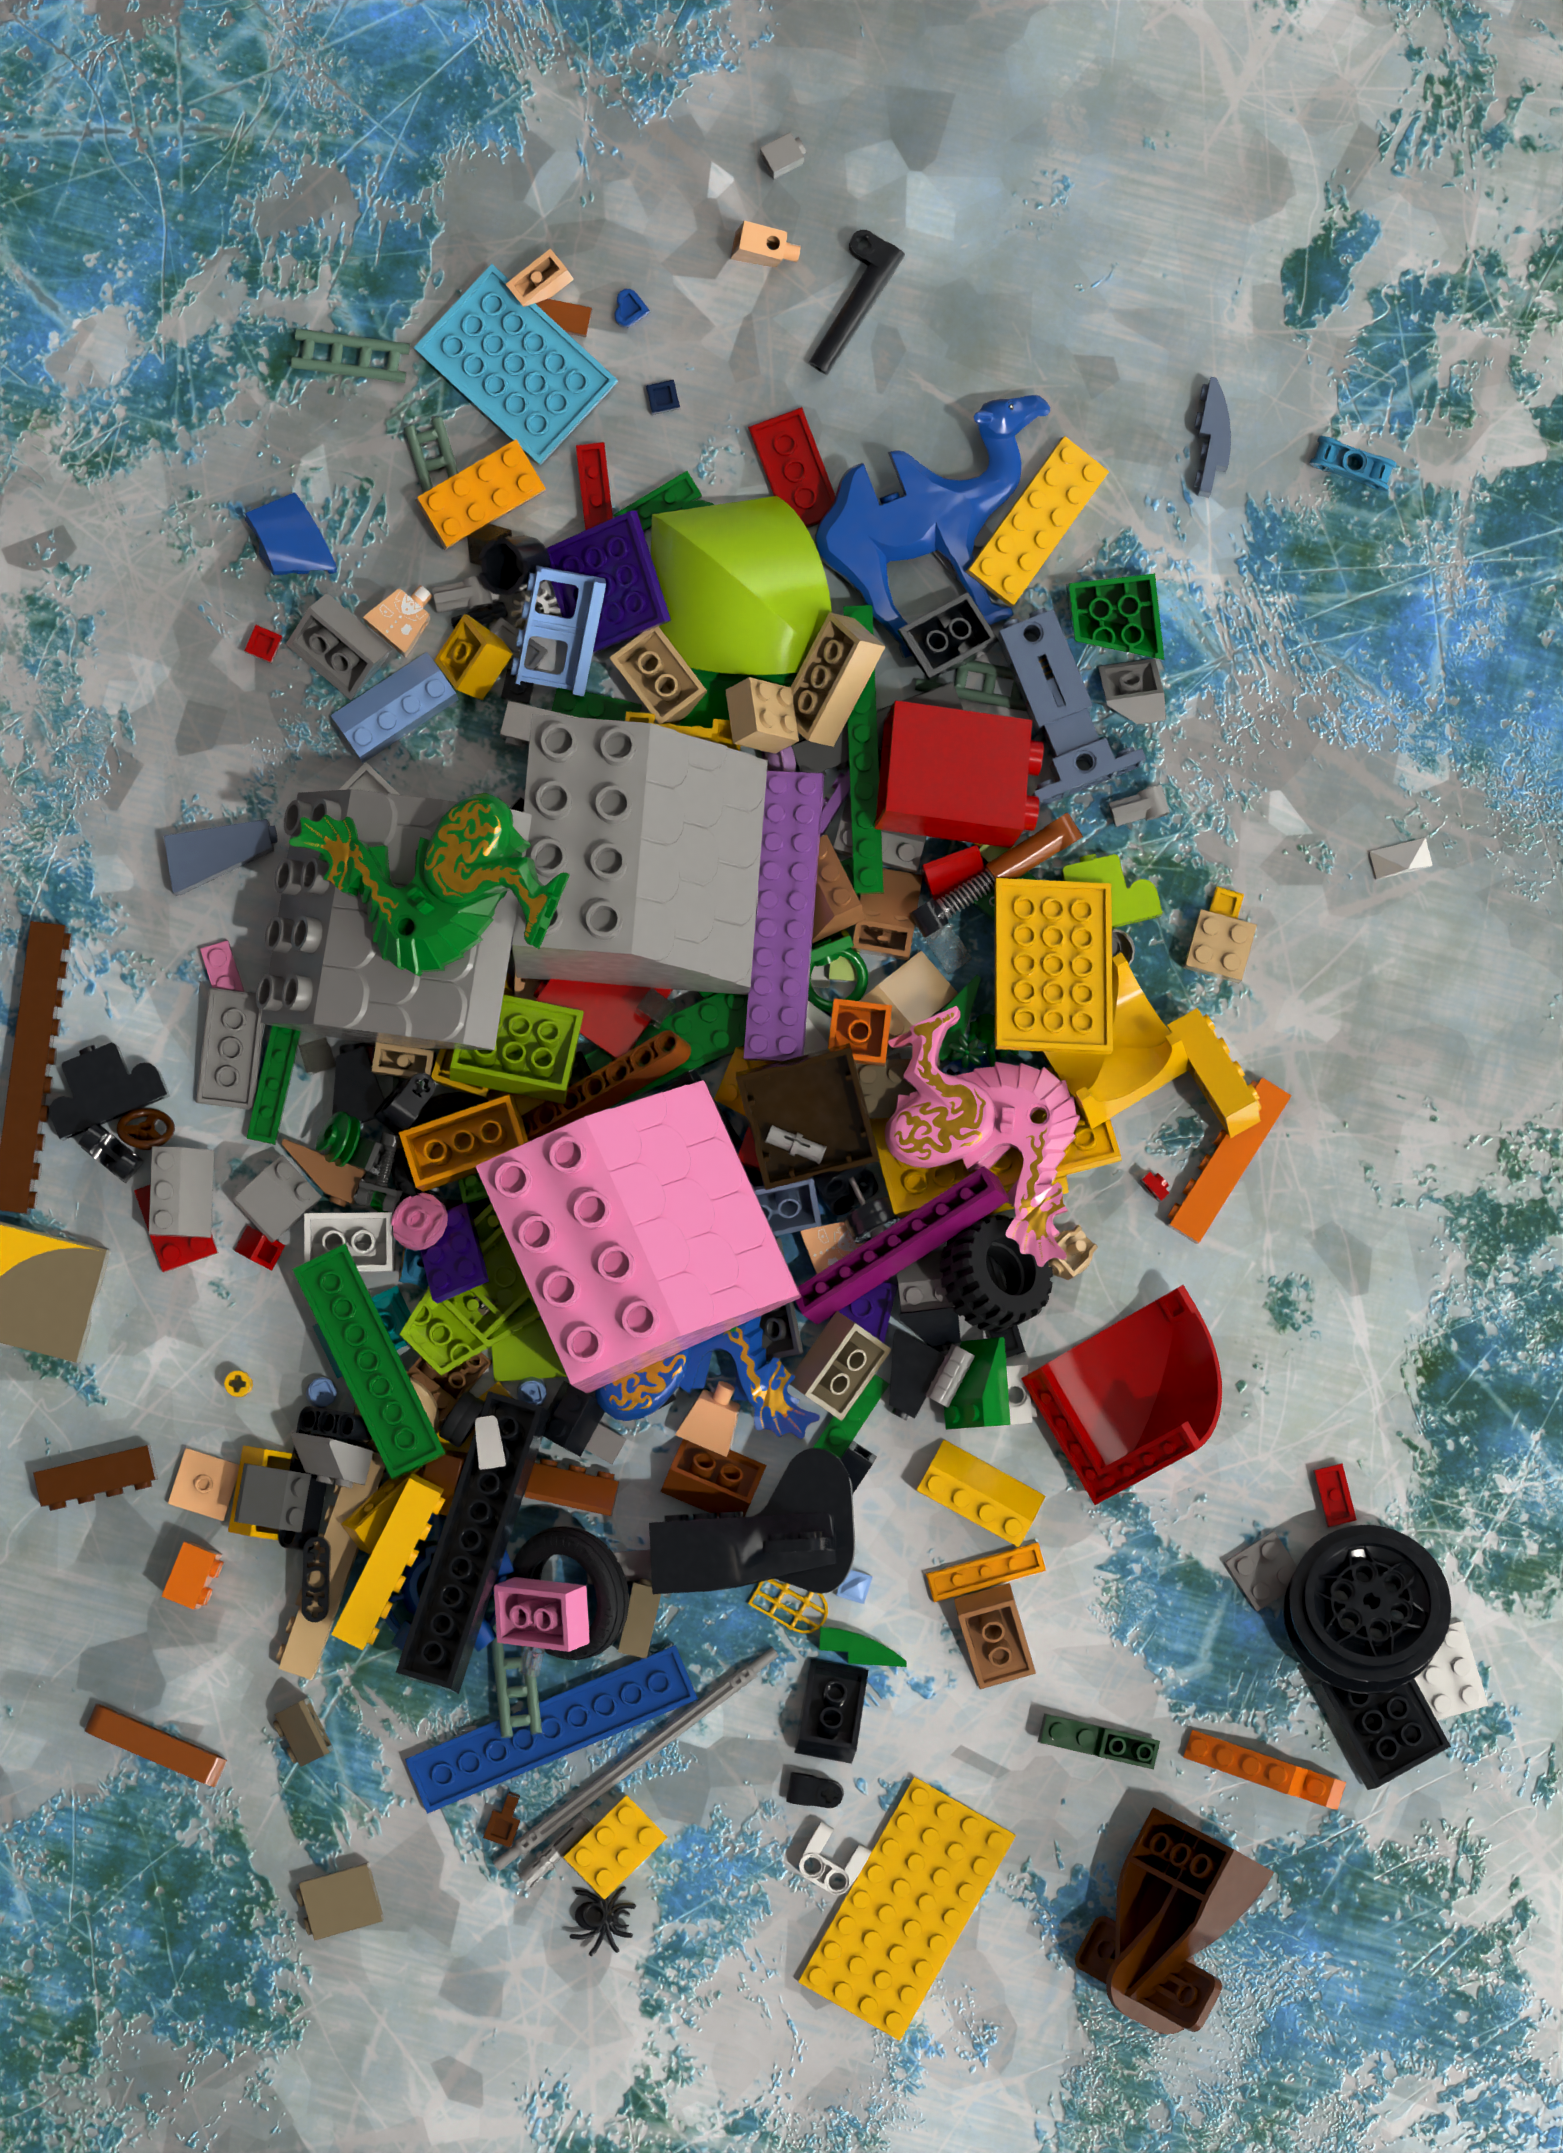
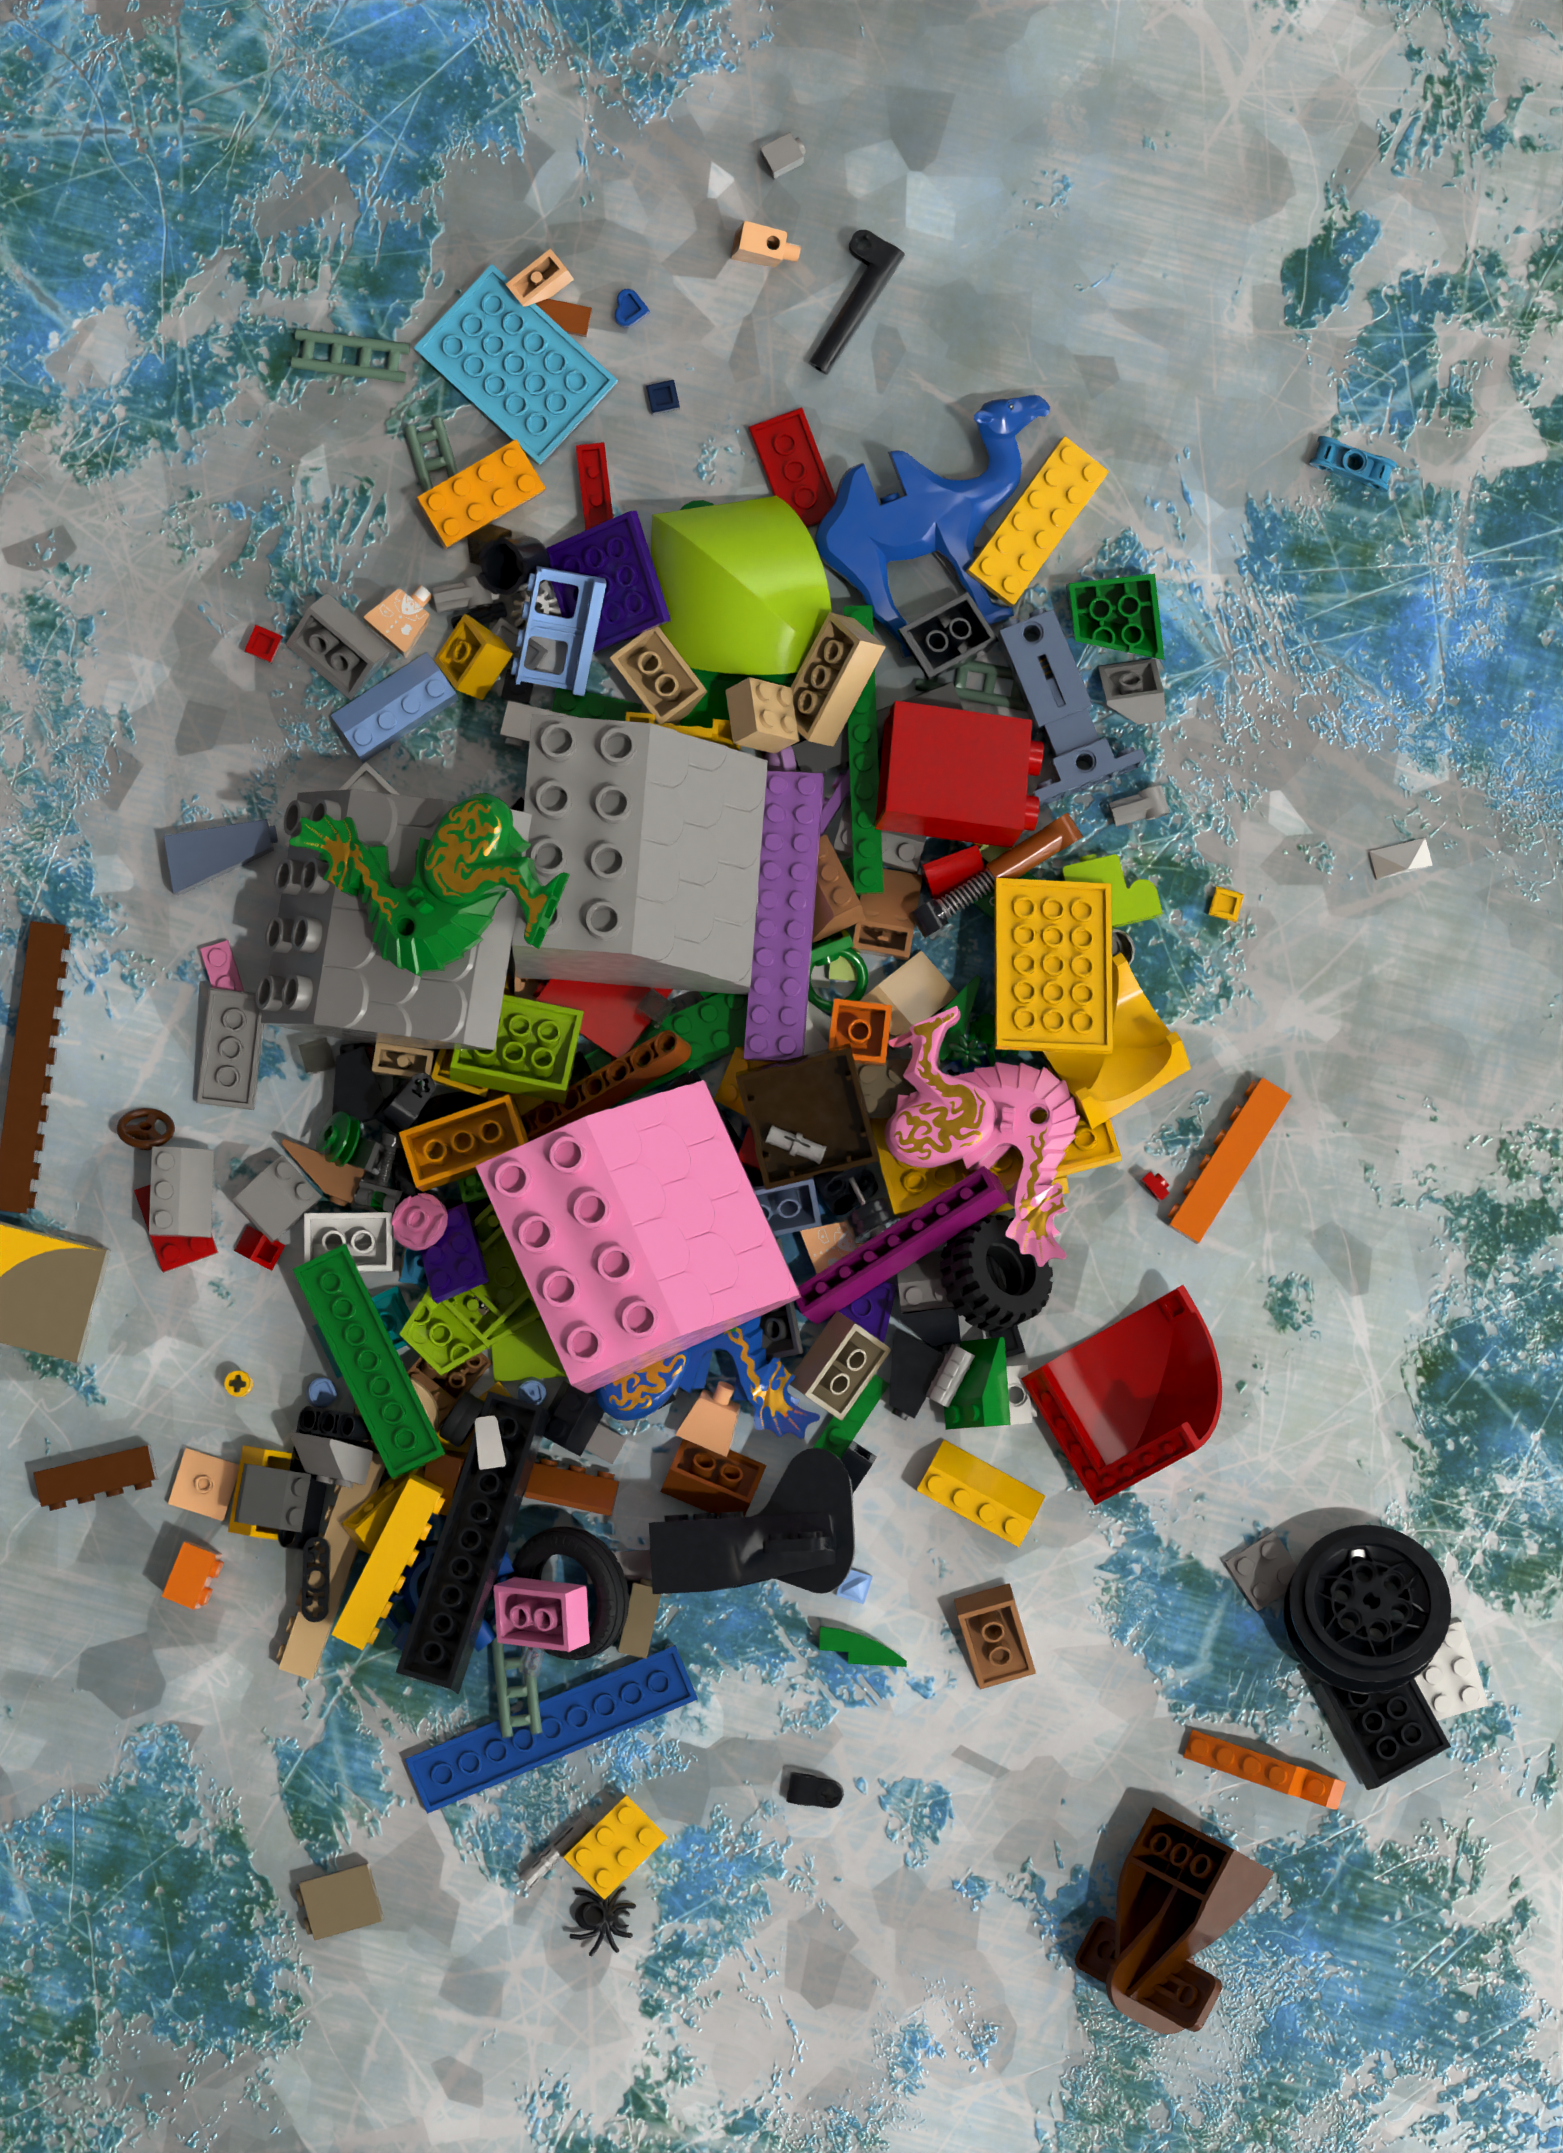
black brick [49,1042,170,1141] -> none
black piece [78,1124,144,1183] -> none
dark orange beam [84,1704,227,1787] -> none
blue slope [245,492,337,575] -> none
green plate [247,1026,302,1145] -> none
dark tan slope [273,1697,334,1767] -> none
reddish brown plate [483,1791,521,1848] -> none
light grey axle [493,1647,779,1871] -> none
green plate [613,471,702,532] -> none
yellow window [748,1579,828,1634] -> none
black slope [794,1659,869,1764] -> none
yellow plate [798,1776,1016,2041] -> none
white piece [799,1821,872,1895] -> none
clear slope [915,923,972,975] -> none
light orange tile [926,1542,1046,1602] -> none
dark green slope [1038,1713,1160,1770] -> none
tan hand [1048,1225,1098,1280] -> none
yellow brick [1167,1008,1262,1138] -> none
tan brick [1183,909,1257,984] -> none
sand blue slope [1194,377,1231,498] -> none
red plate [1313,1463,1357,1527] -> none

